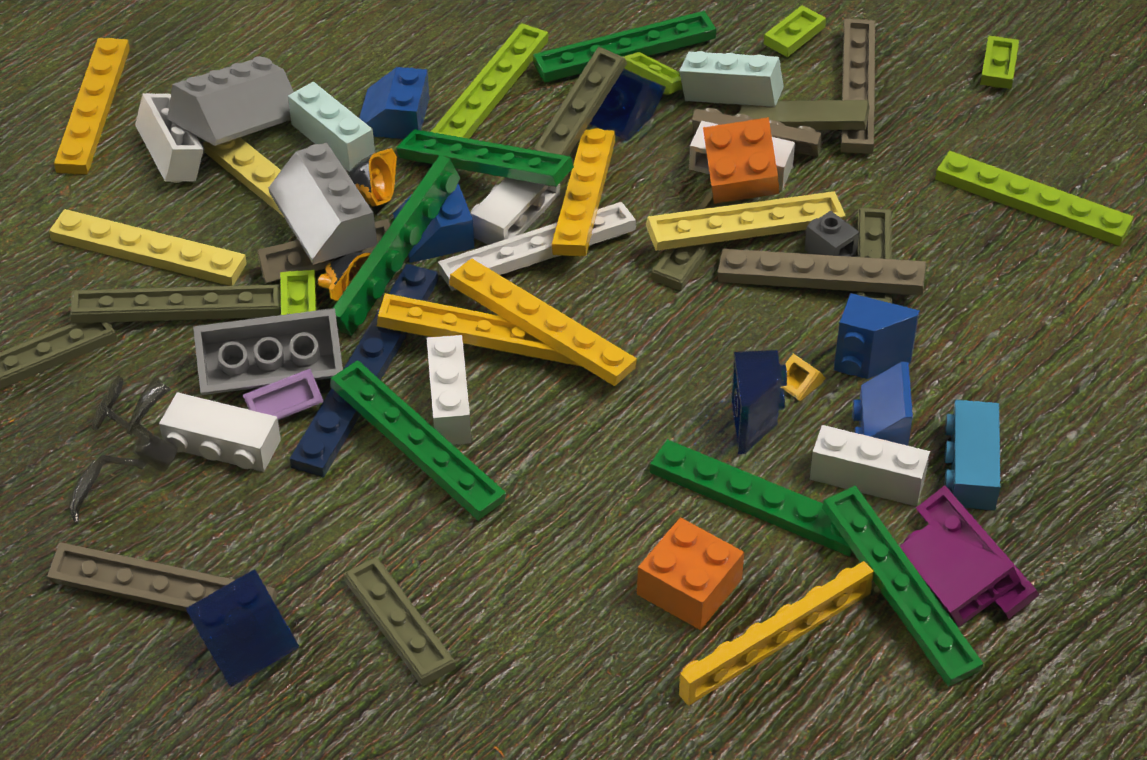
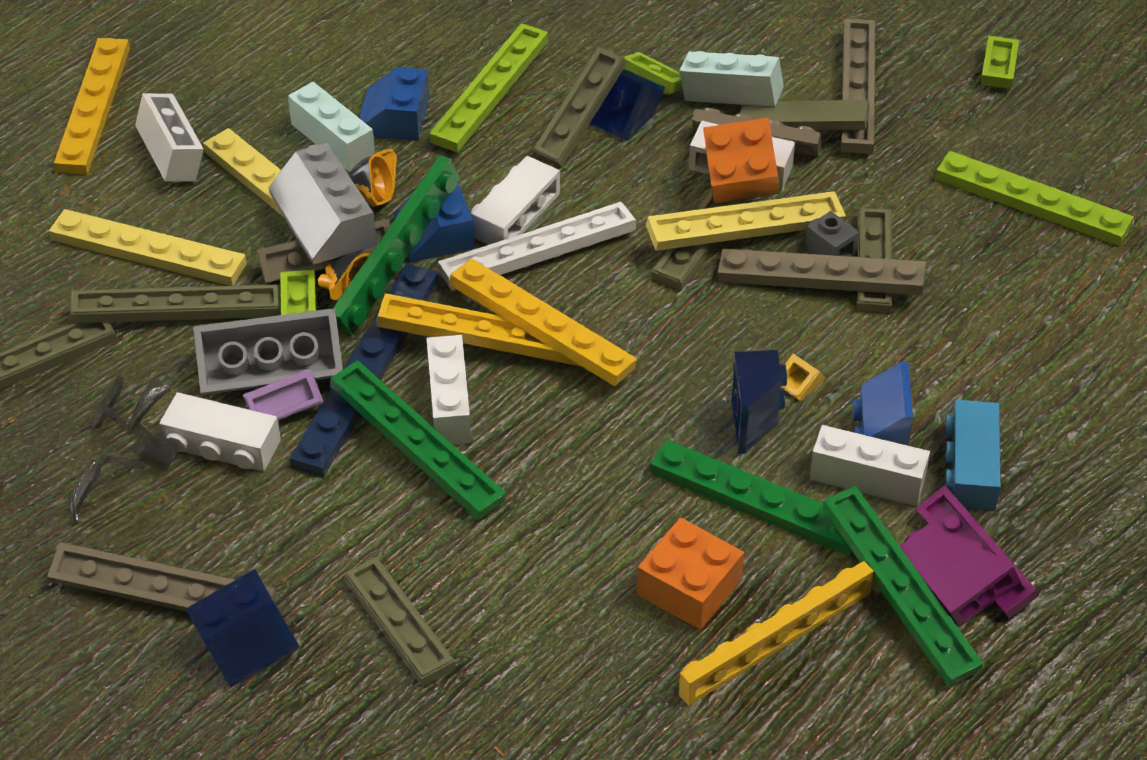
light grey slope [168,57,294,146] -> none
green plate [396,129,574,187] -> none
green plate [533,11,716,83] -> none
yellow plate [552,128,615,256] -> none
lime plate [763,5,826,57] -> none
blue slope [834,293,920,379] -> none

